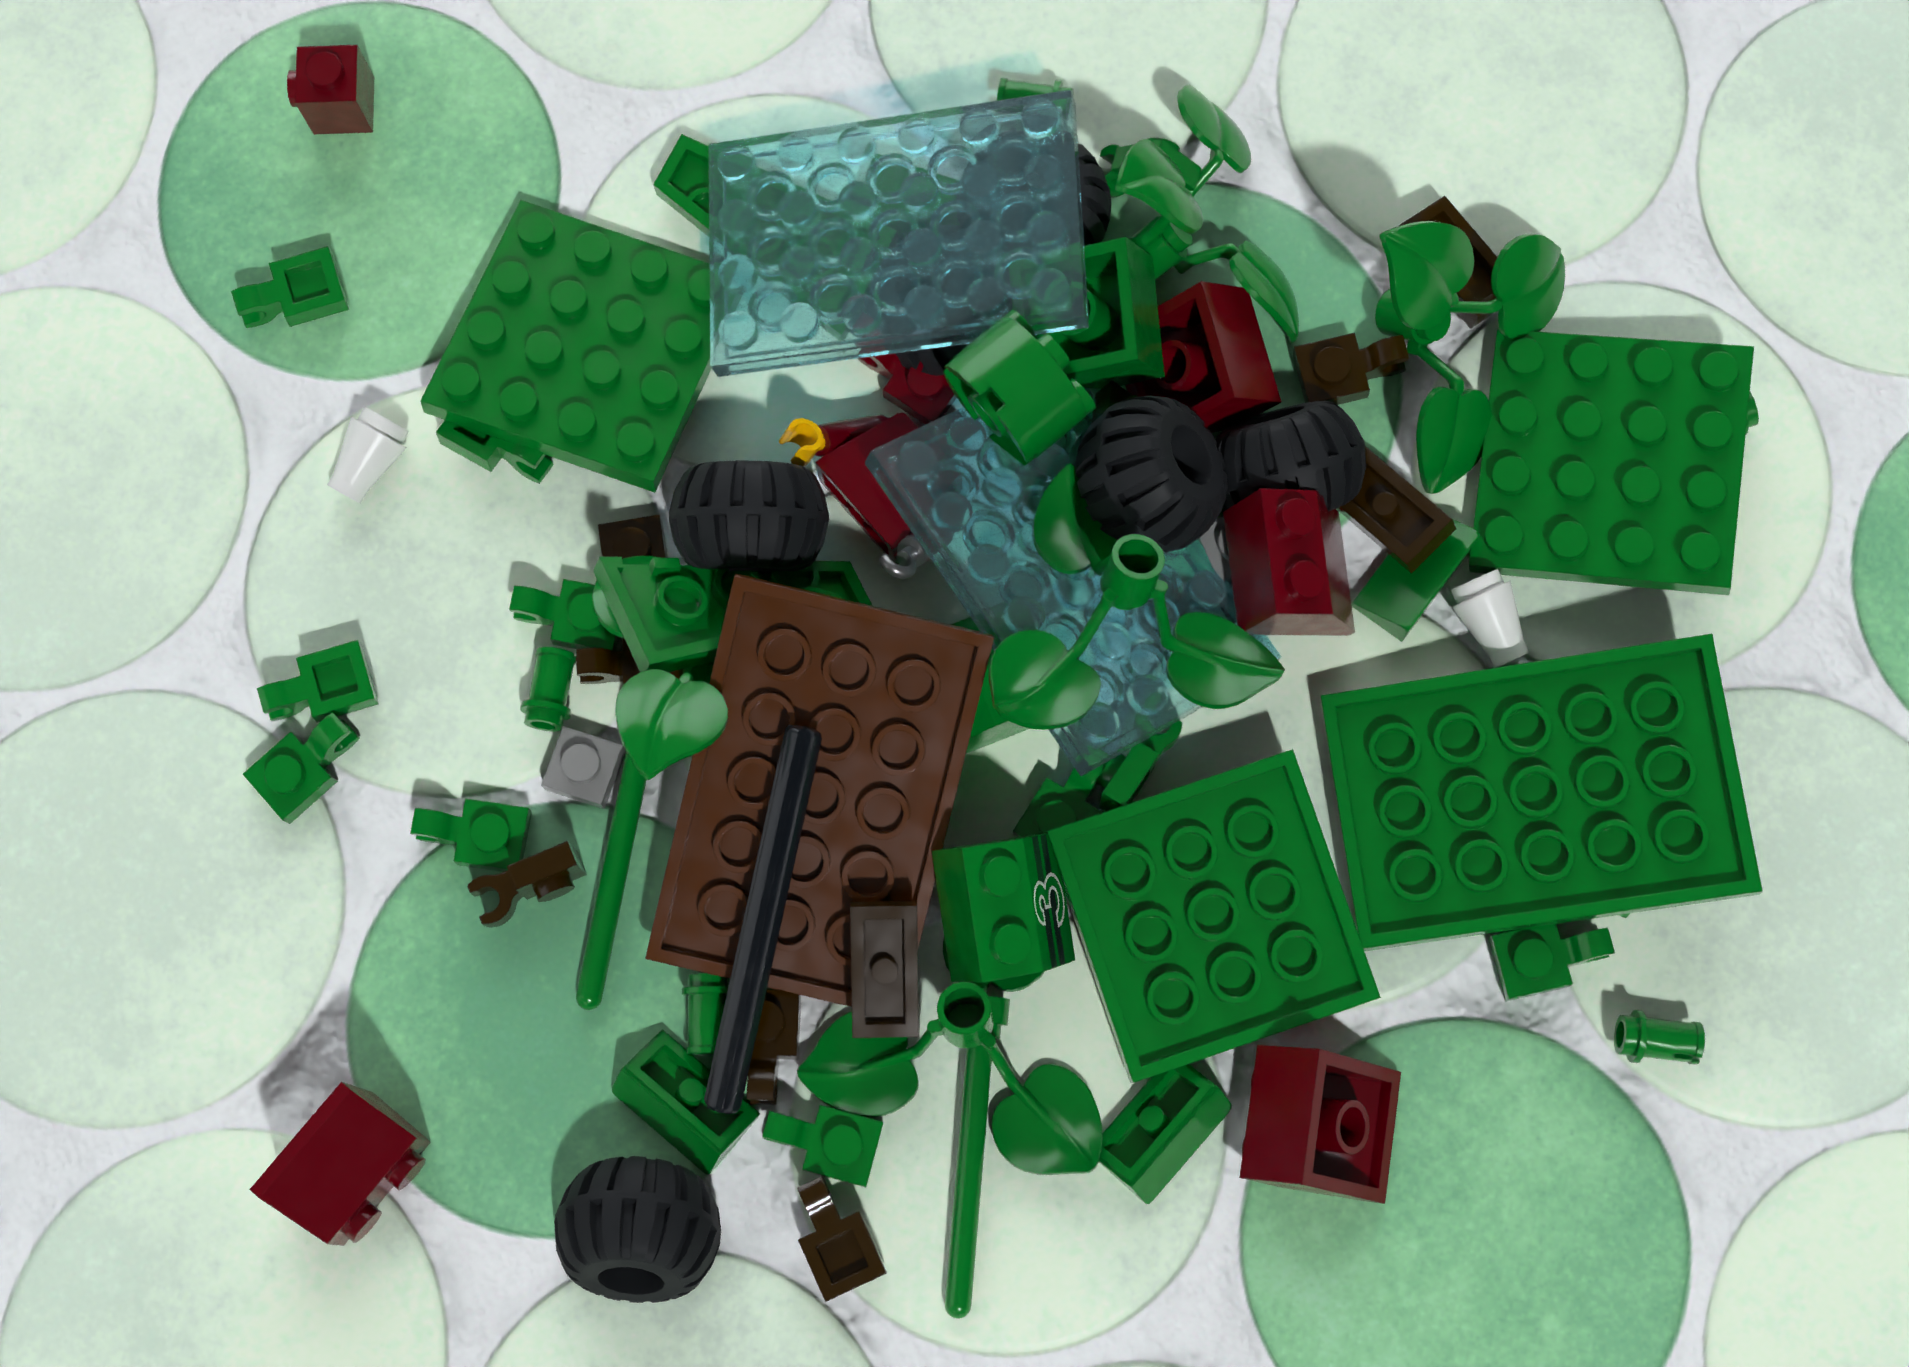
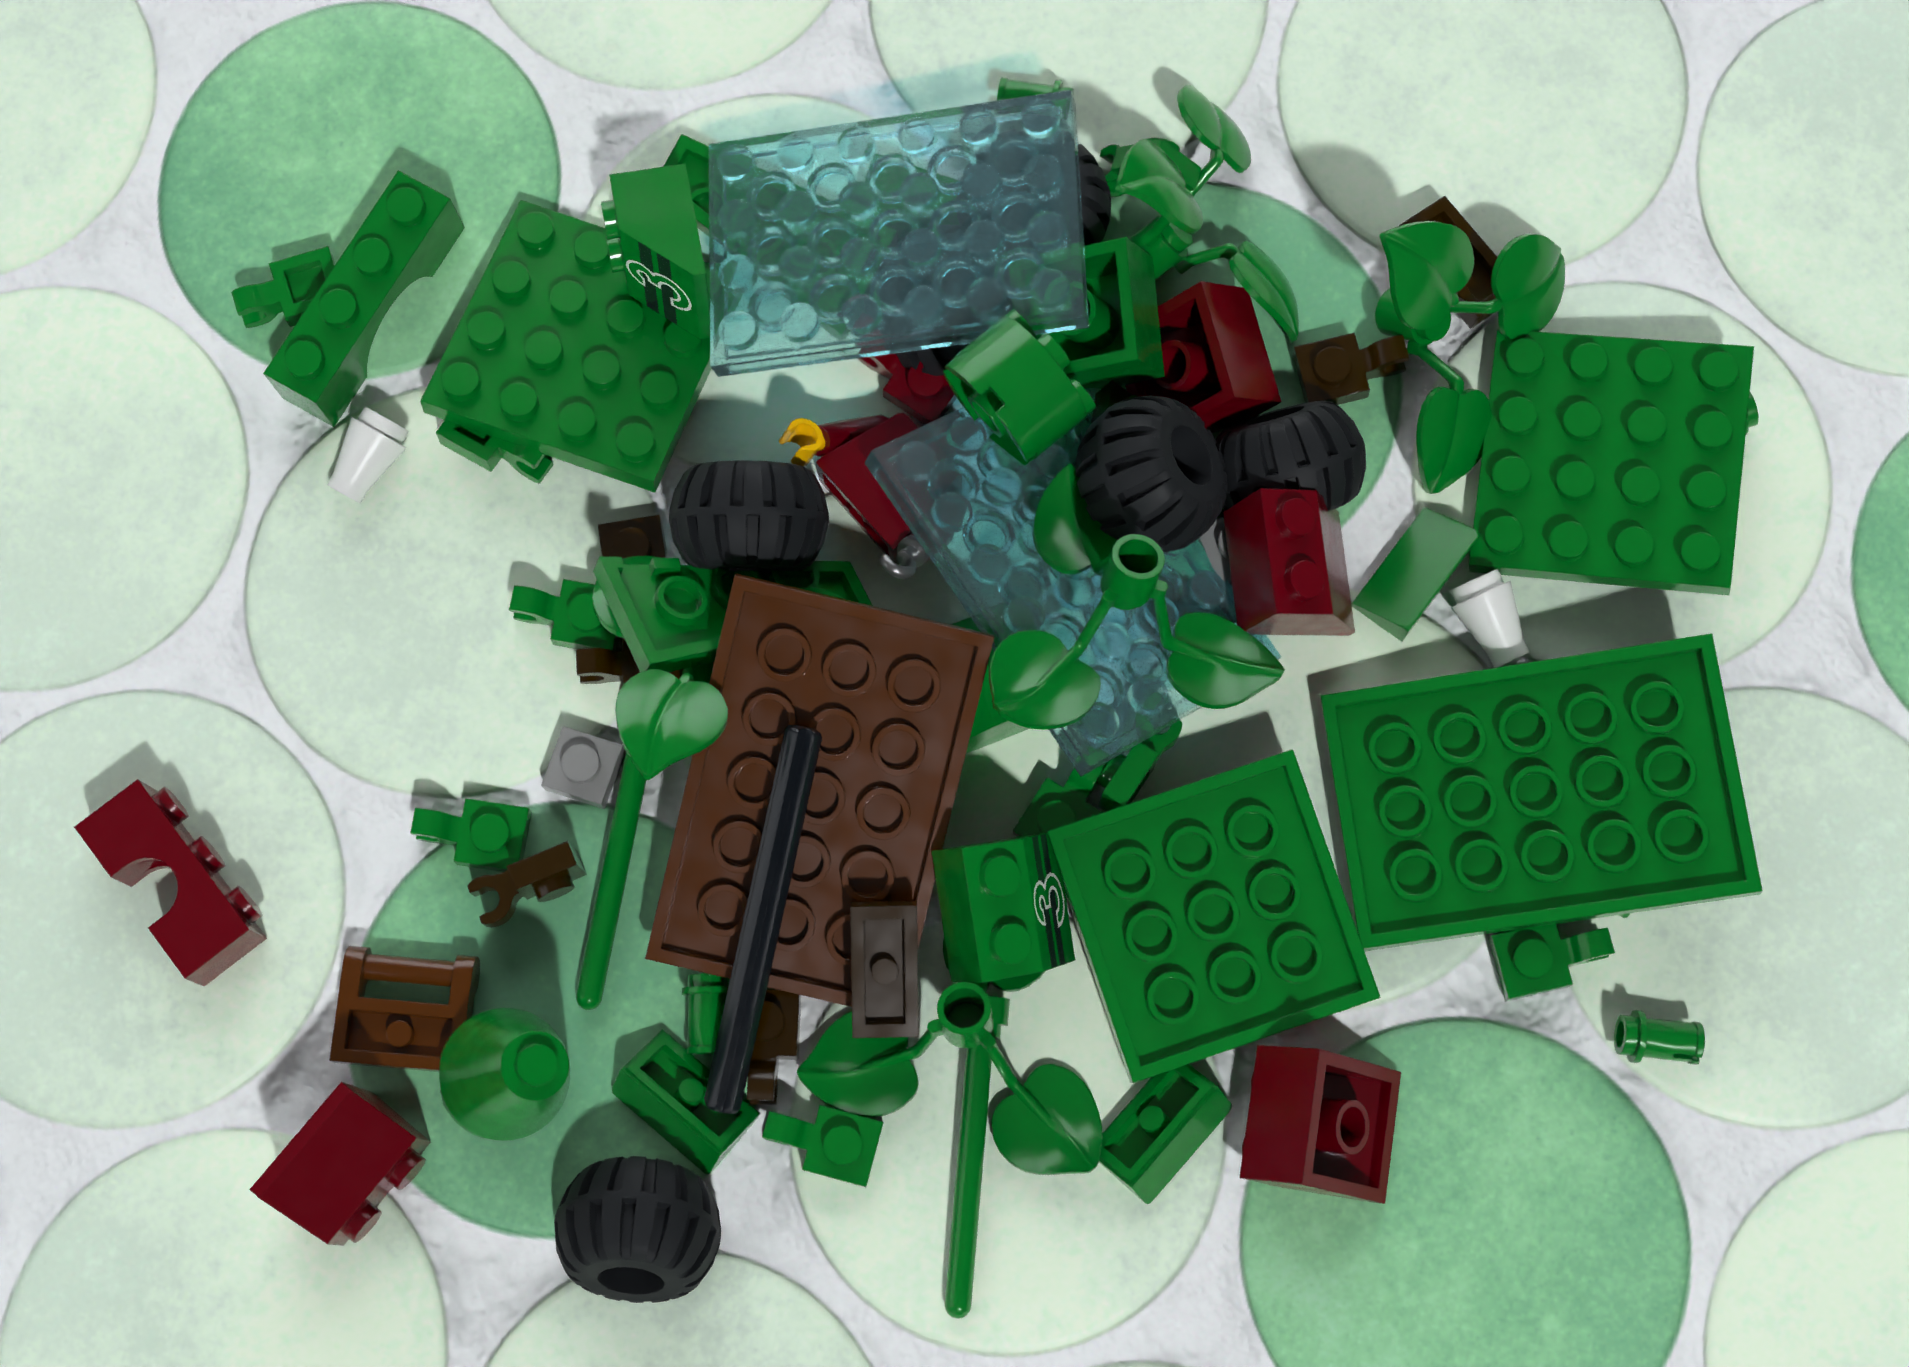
green plate [243,713,360,824] -> none
green plate [257,640,379,723] -> none
dark red brick [287,45,374,135] -> none
green pin [520,647,576,732] -> none
dark brown plate [797,1176,887,1302] -> none
dark brown plate [1336,446,1456,574] -> none
none -> dark red arch [74,779,267,986]
none -> green arch [263,170,465,427]
none -> reddish brown plate [329,946,480,1072]
none -> green cone [439,1008,570,1141]
none -> green slope [601,163,712,339]

